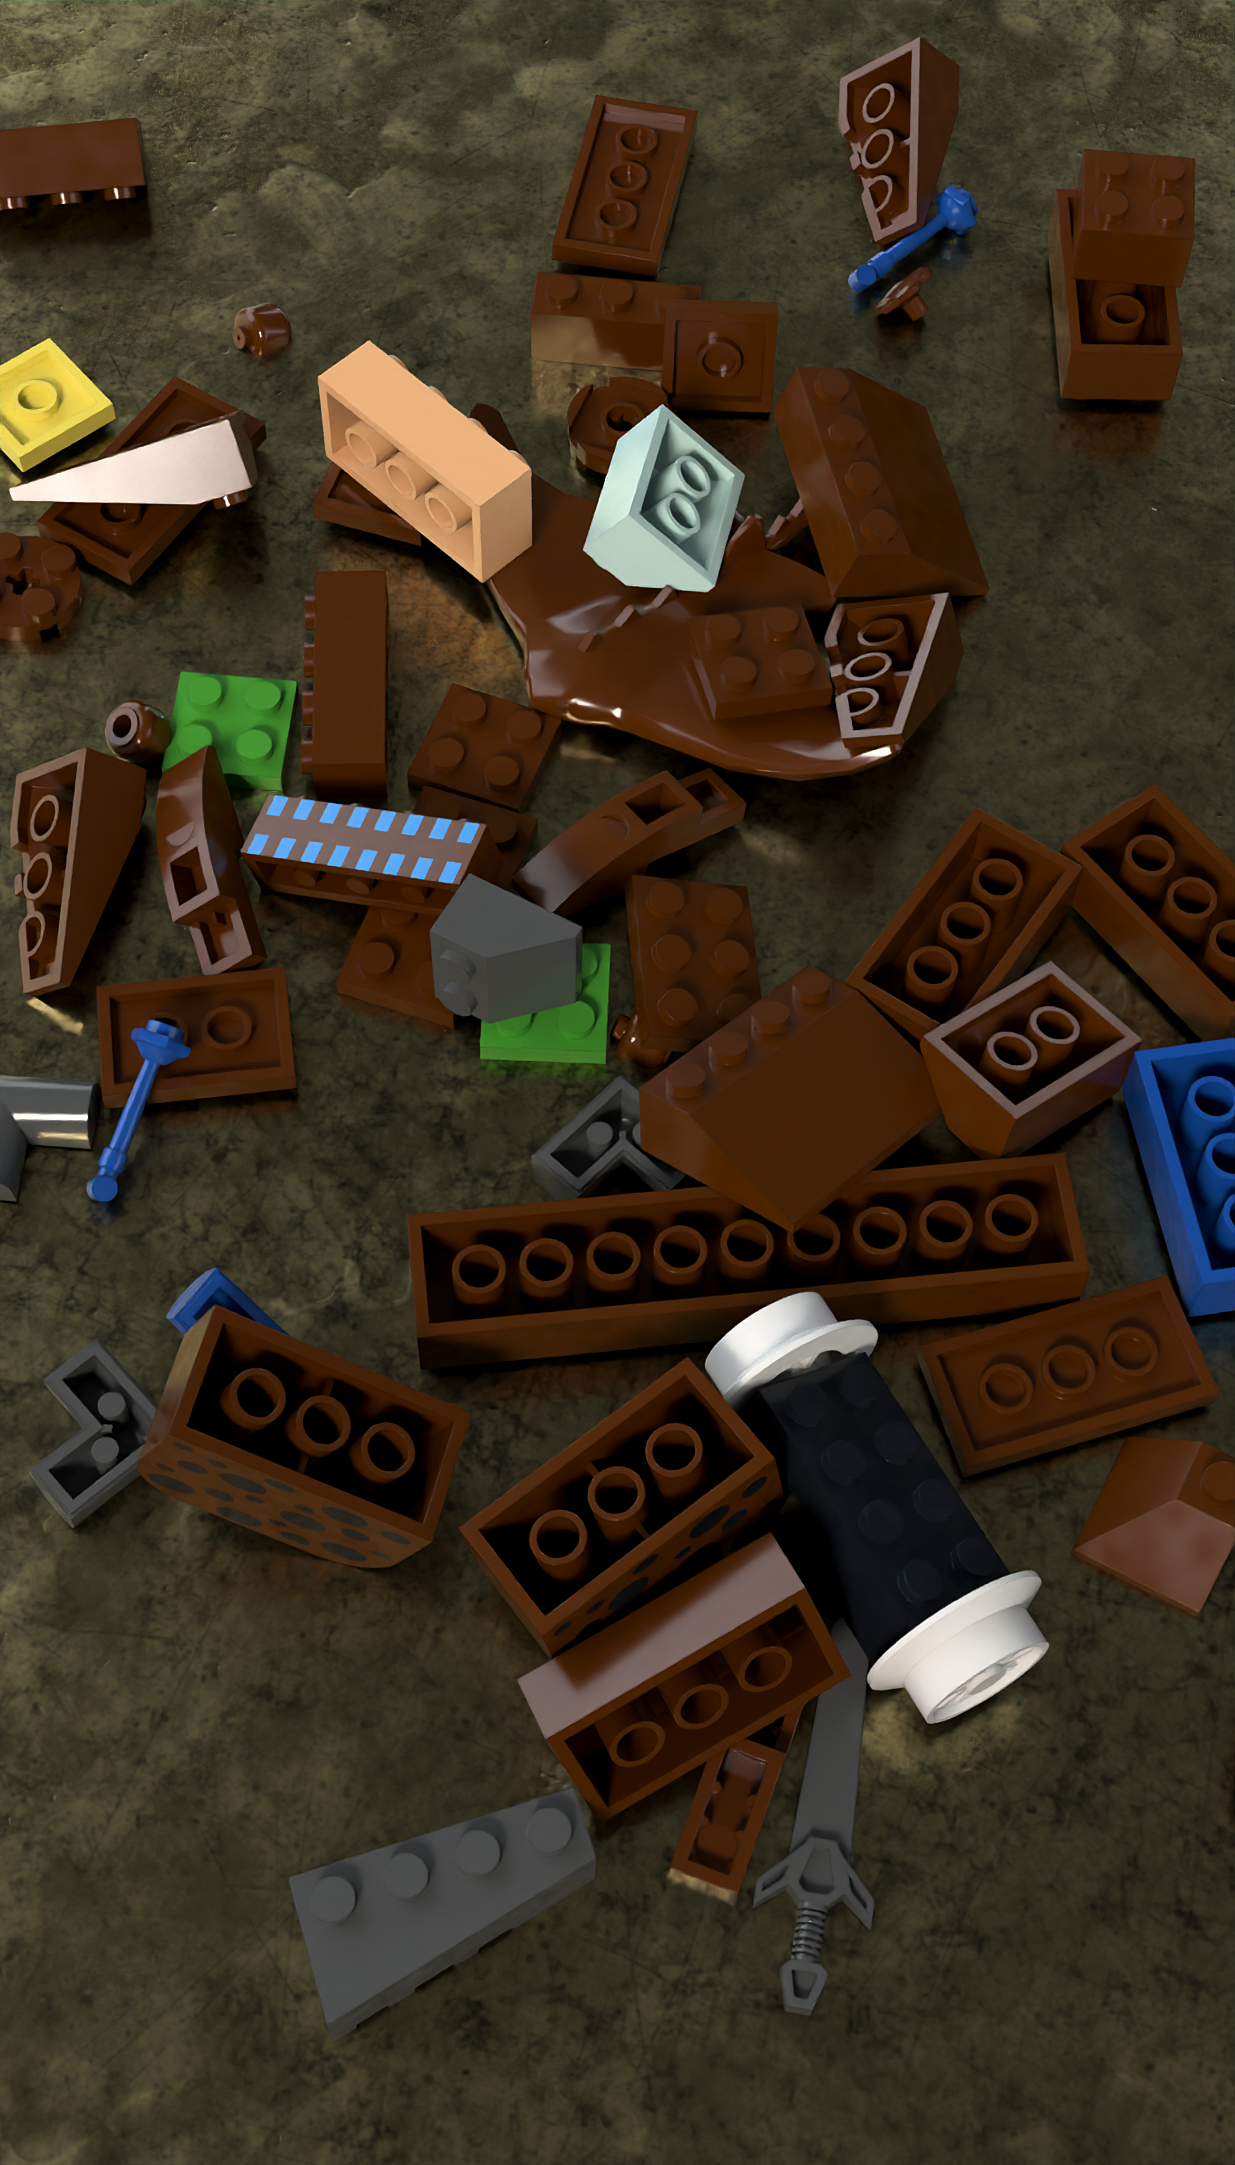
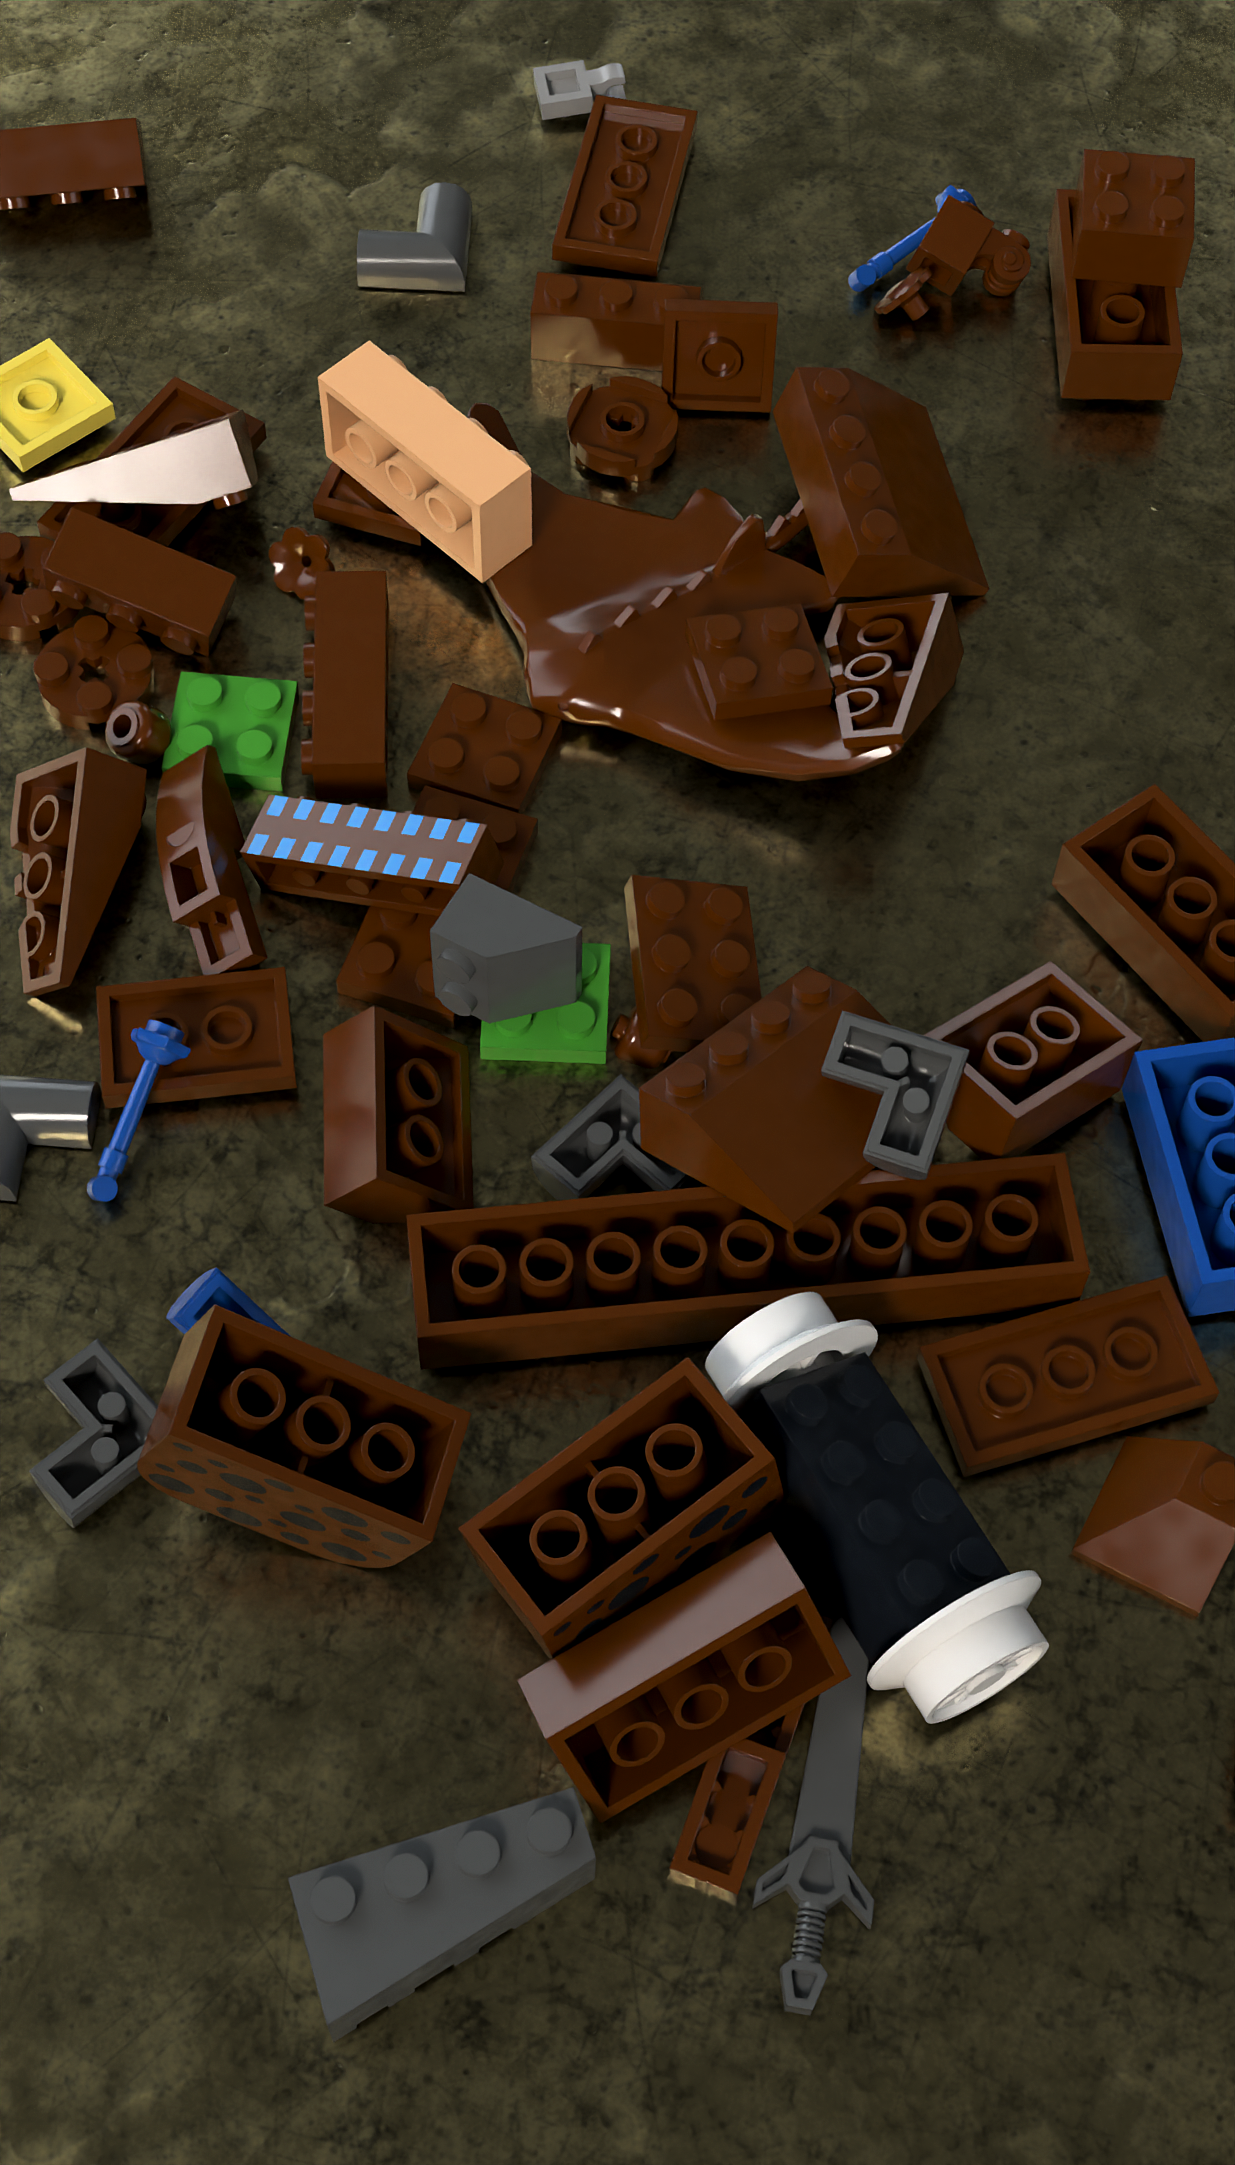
reddish brown piece [233,303,291,356] -> none
reddish brown slope [511,767,747,918] -> none
light aqua slope [583,404,745,592] -> none
reddish brown wedge [839,37,959,246] -> none
reddish brown brick [845,807,1083,1056] -> none
none -> reddish brown plate [33,615,155,730]
none -> reddish brown brick [43,507,236,657]
none -> reddish brown plant [269,526,335,600]
none -> reddish brown slope [323,1005,474,1224]
none -> dark grey brick [357,182,473,292]
none -> light grey plate [533,60,626,120]
none -> dark grey brick [821,1010,970,1180]
none -> reddish brown brick [906,195,1031,296]

